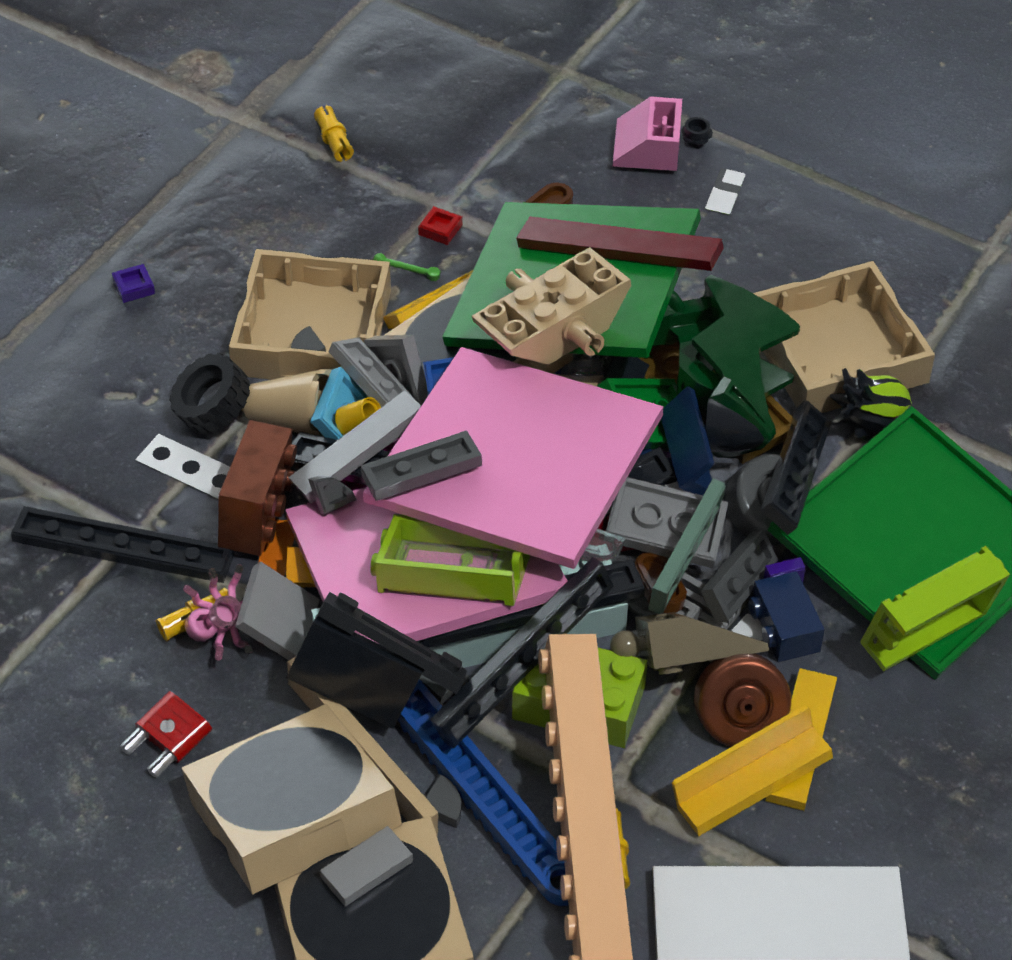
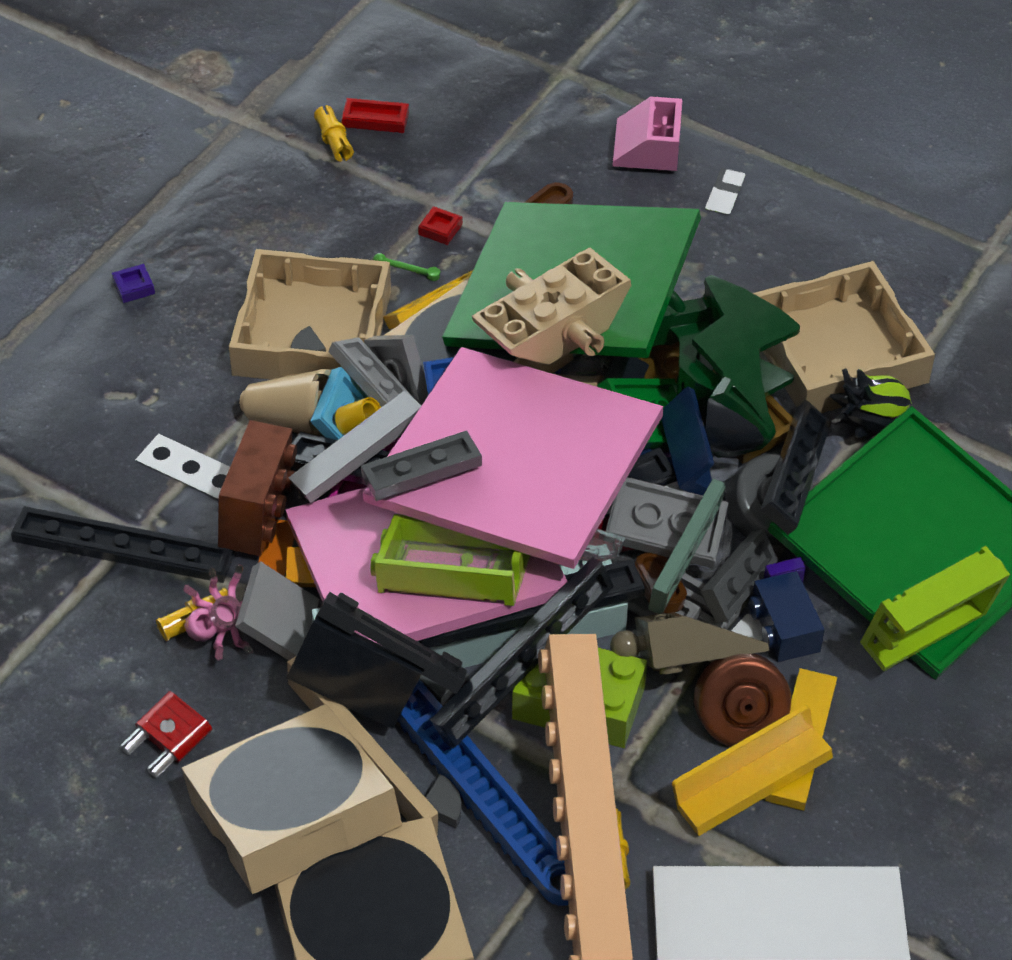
black tyre [169,353,250,434] -> none
dark grey tile [308,476,357,515] -> none
light grey tile [320,826,413,907] -> none
dark red tile [516,216,724,271] -> none
black plate [681,117,713,146] -> none
none -> red tile [341,98,409,133]

